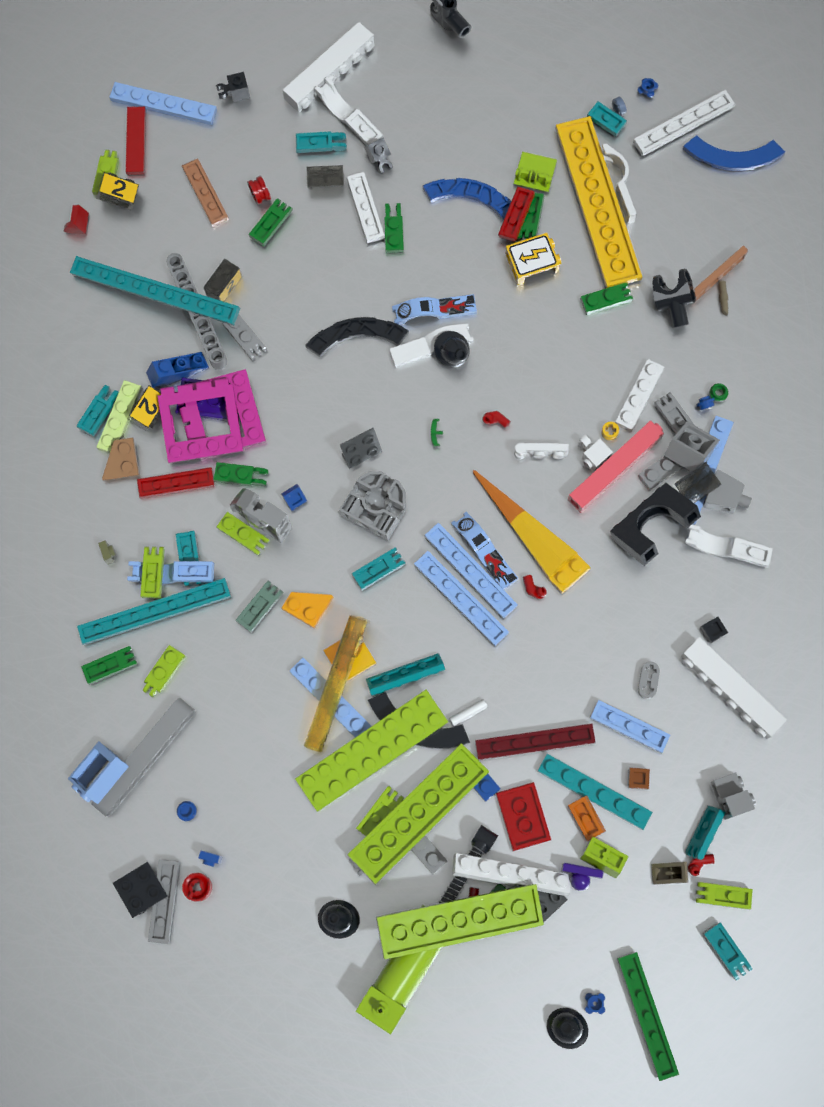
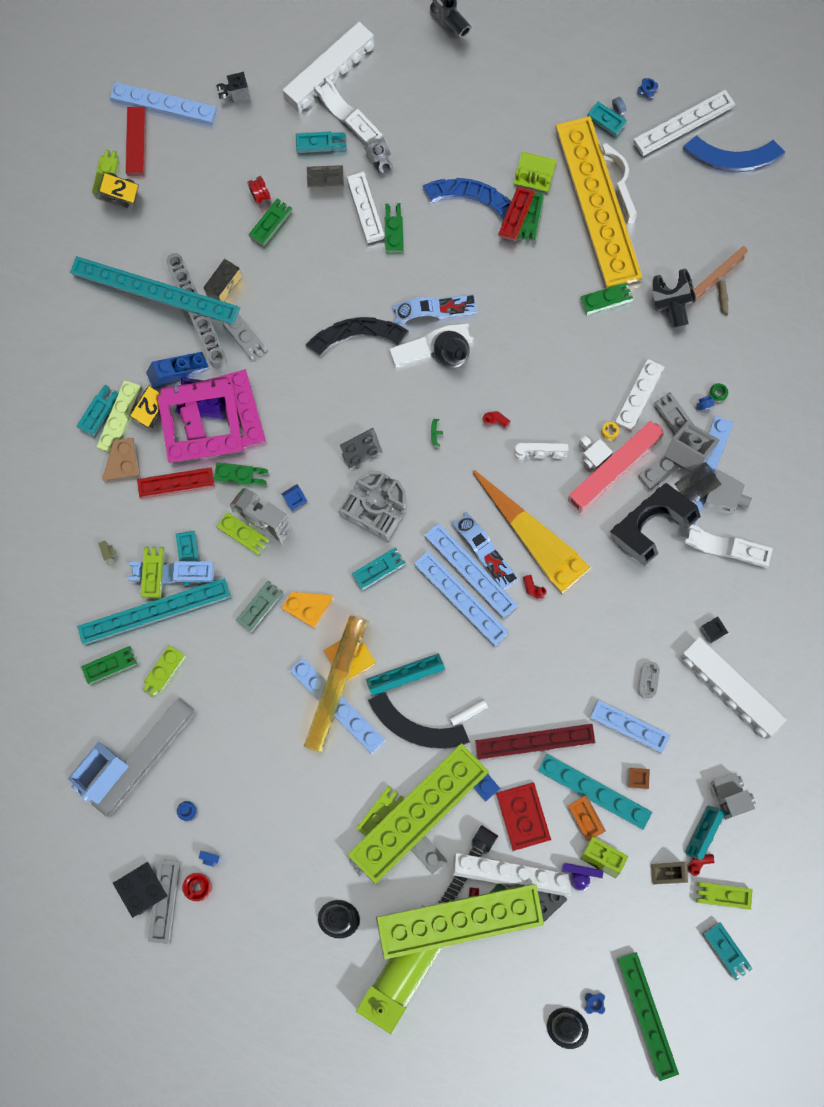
red tile [63,205,89,234] -> none
nougat tile [182,158,229,227] -> none
lime plate [295,689,448,812] -> none
panel [505,233,561,286] -> none

